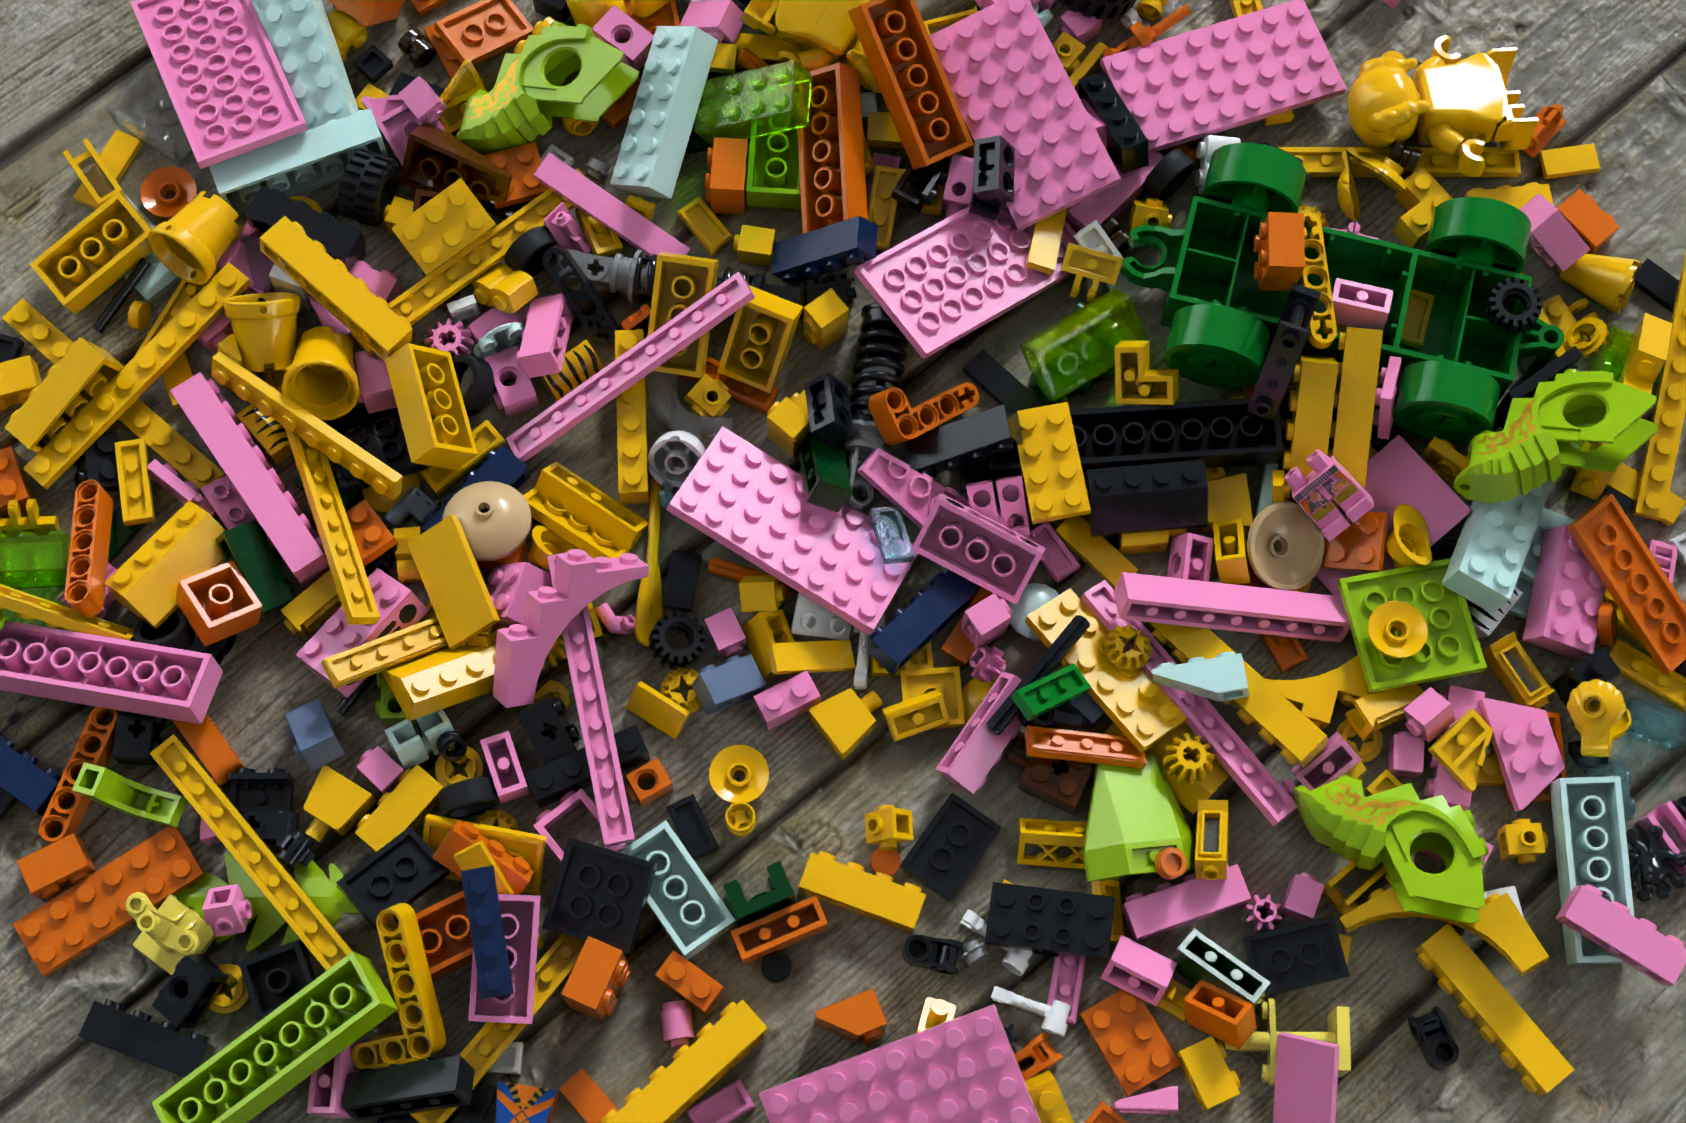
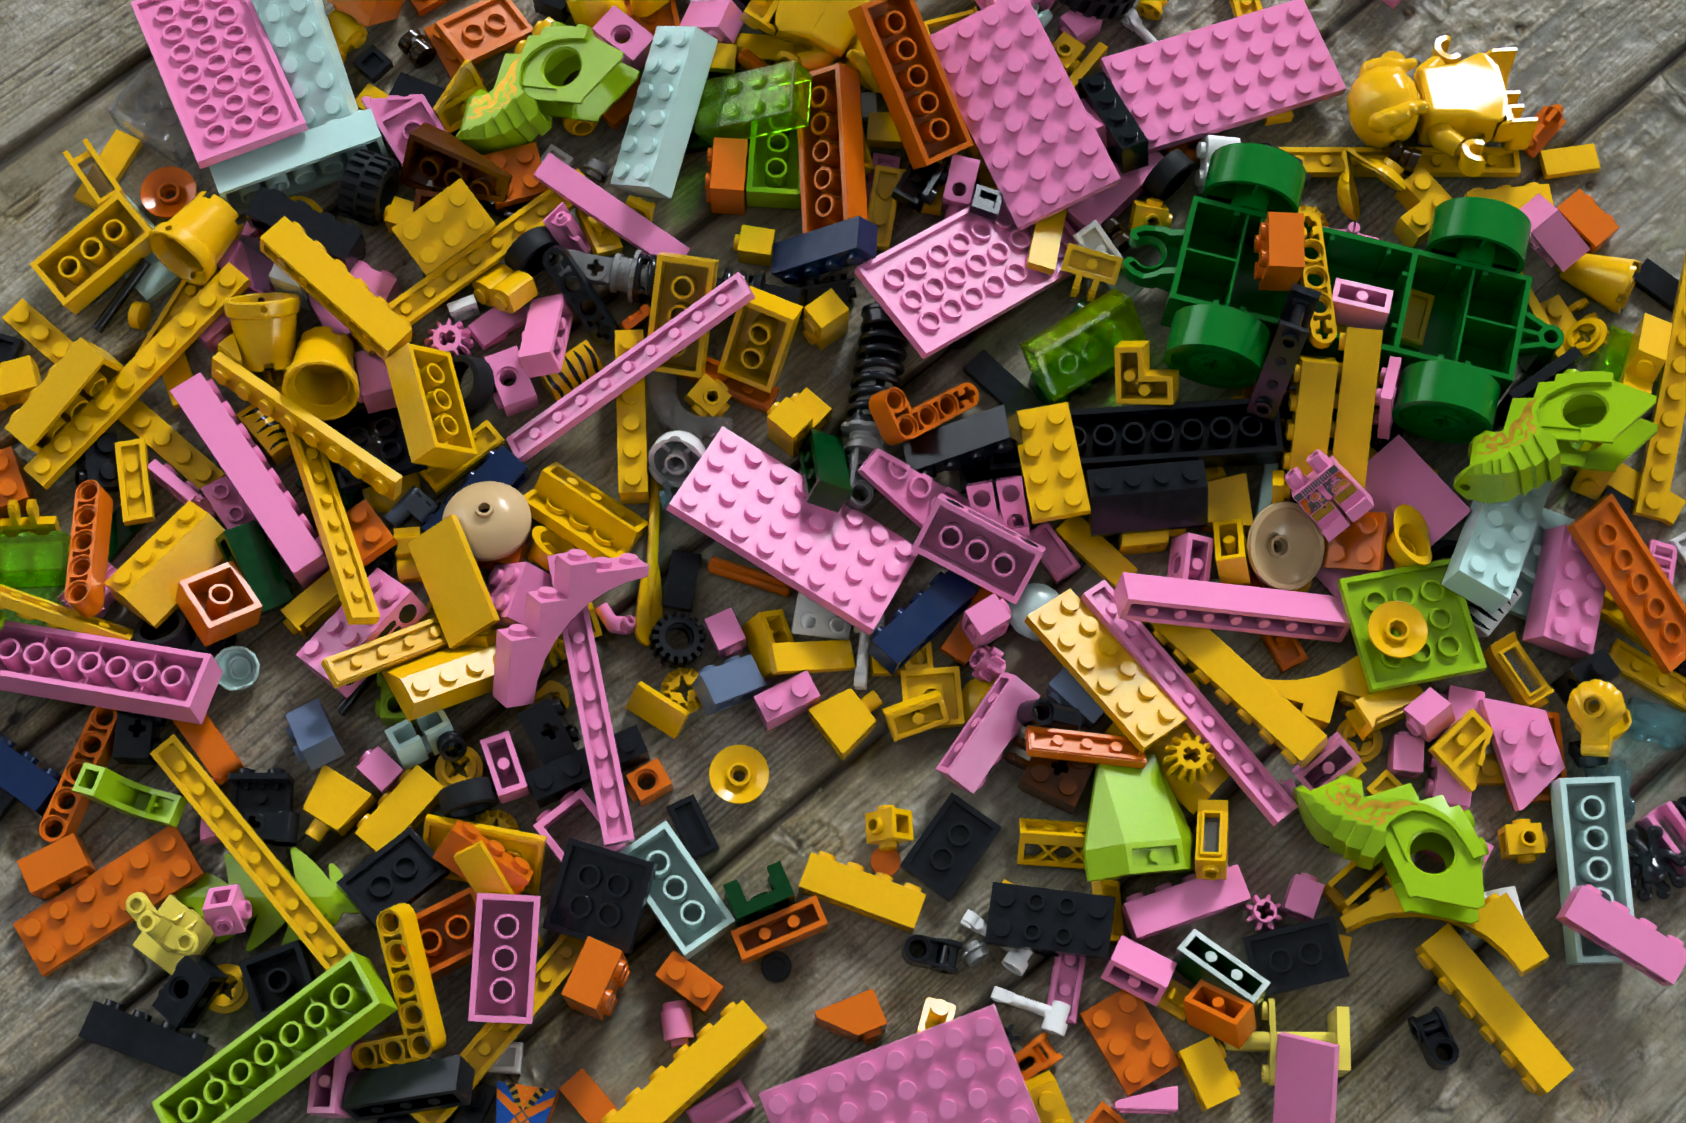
black gear [275,830,315,869] -> none
bright pink brick [398,76,447,123] -> none
dark blue brick [461,865,514,999] -> none
light aqua dish [473,322,525,360] -> none
yellow tile [677,196,733,256] -> none
yellow wheel [725,801,756,837] -> none
yellow brick [739,575,785,612] -> none
black brick [804,372,855,446] -> none
clear light blue plate [868,506,914,564] -> none
black brick [973,135,1015,205] -> none
black axle [986,615,1090,735] -> none
green hinge [1010,663,1091,721] -> none
orange piece [1103,4,1192,57] -> none
yellow gear [1104,624,1153,670] -> none
light aqua slope [1151,652,1249,702] -> none
orange tile [1154,847,1187,880] -> none
yellow plate [1421,436,1470,488] -> none
black tyre [1485,277,1543,335] -> none
orange tile [1597,602,1618,646] -> none
none -> light aqua hair [214,646,260,691]

